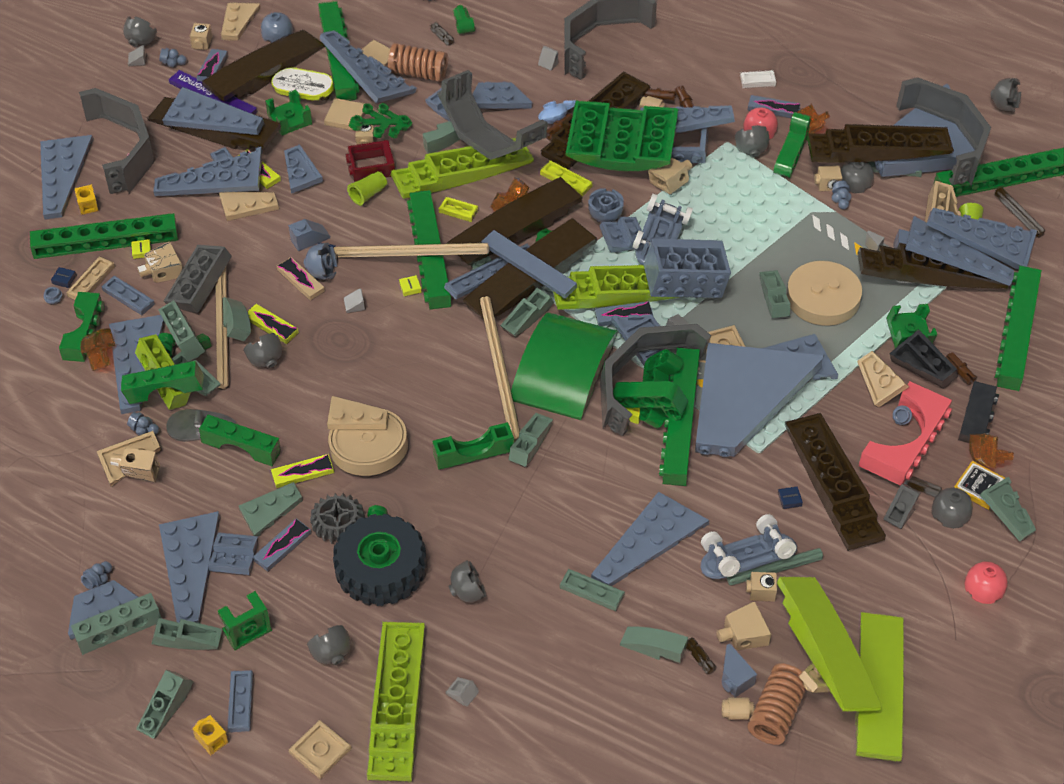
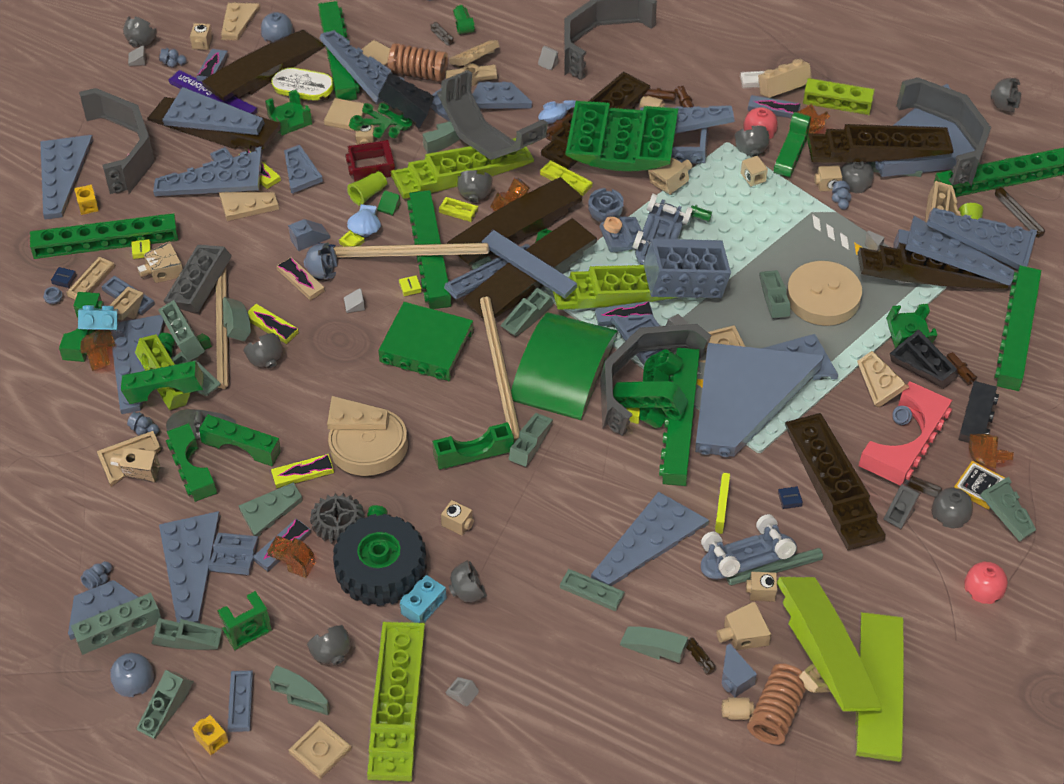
none -> medium azure brick [78,305,118,330]
none -> tan slope [109,287,144,320]
none -> sand blue cylinder [110,653,154,697]
none -> green arch [166,423,217,502]
none -> clear orange brick [267,536,316,578]
none -> sand green slope [269,665,330,715]
none -> neon yellow tile [339,230,365,247]
none -> light blue animal [347,204,381,237]
none -> green slope [377,190,401,216]
none -> black wedge [378,73,435,129]
none -> green panel [378,302,474,381]
none -> medium azure brick [400,575,447,623]
none -> tan brick [441,500,474,536]
none -> tan piece [445,64,497,86]
none -> tan wing [449,40,499,67]
none -> dark grey cylinder [457,170,493,202]
none -> light nougat tile [603,216,622,234]
none -> green pin [690,205,712,222]
none -> neon yellow tile [715,473,730,534]
none -> tan brick [741,156,768,187]
none -> tan brick [758,59,811,98]
none -> lime brick [803,78,875,115]

